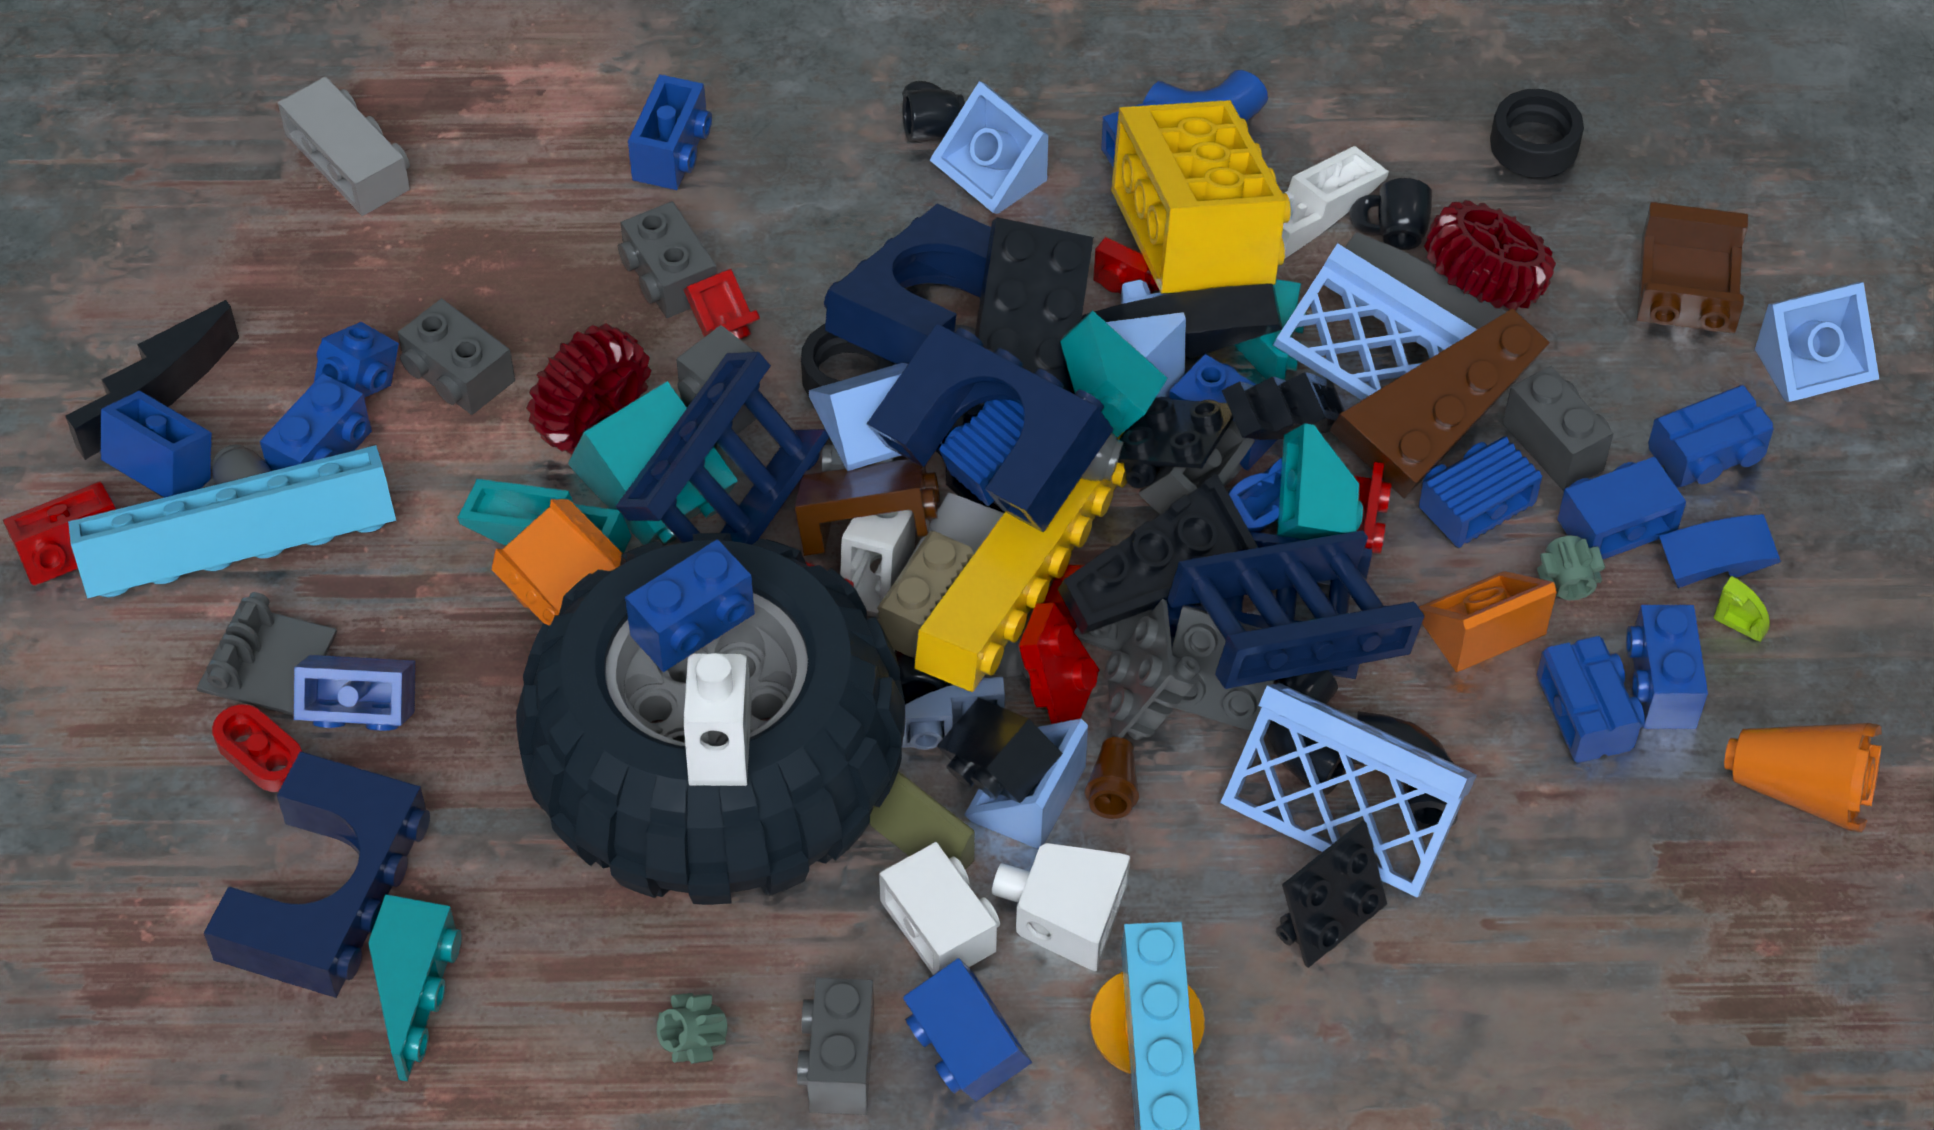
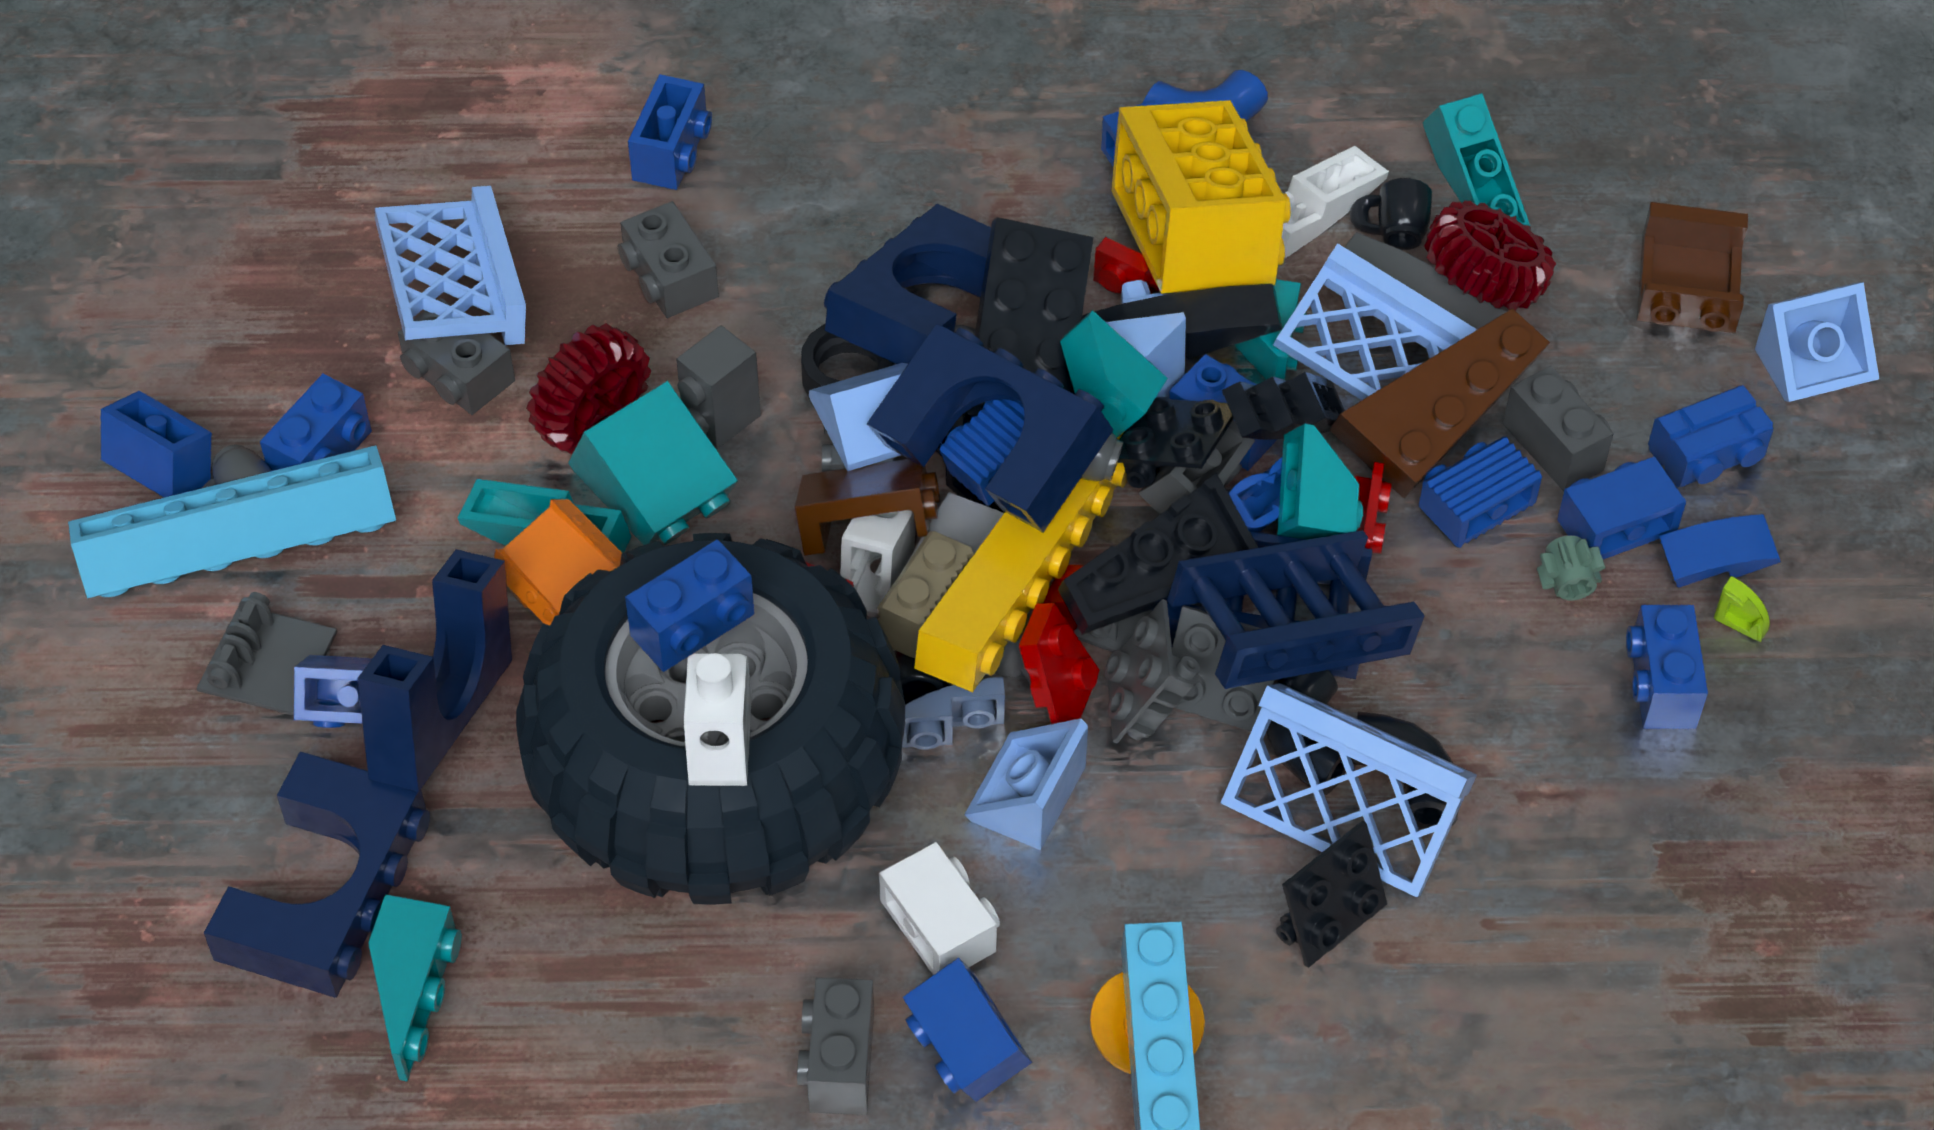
red bracket [3,481,116,585] -> none
black slope [65,300,239,460] -> none
red plate [212,704,302,792] -> none
light grey brick [278,76,410,216] -> none
blue brick [314,322,399,398] -> none
dark blue fence [615,352,830,545] -> none
sand green gear [656,993,728,1064] -> none
red bracket [683,269,760,340] -> none
olive slope [870,771,975,869] -> none
black piece [902,81,965,141] -> none
light blue slope [930,81,1049,214] -> none
black brick [937,697,1063,803] -> none
white torso [992,843,1130,971] -> none
reddish brown cone [1085,737,1139,819] -> none
orange slope [1419,571,1557,673] -> none
black tyre [1490,89,1584,177] -> none
blue brick [1536,636,1645,763] -> none
orange cone [1724,723,1882,833] -> none
none -> dark blue arch [357,549,512,792]
none -> light blue fence [375,186,526,345]
none -> teal slope [1422,93,1530,226]

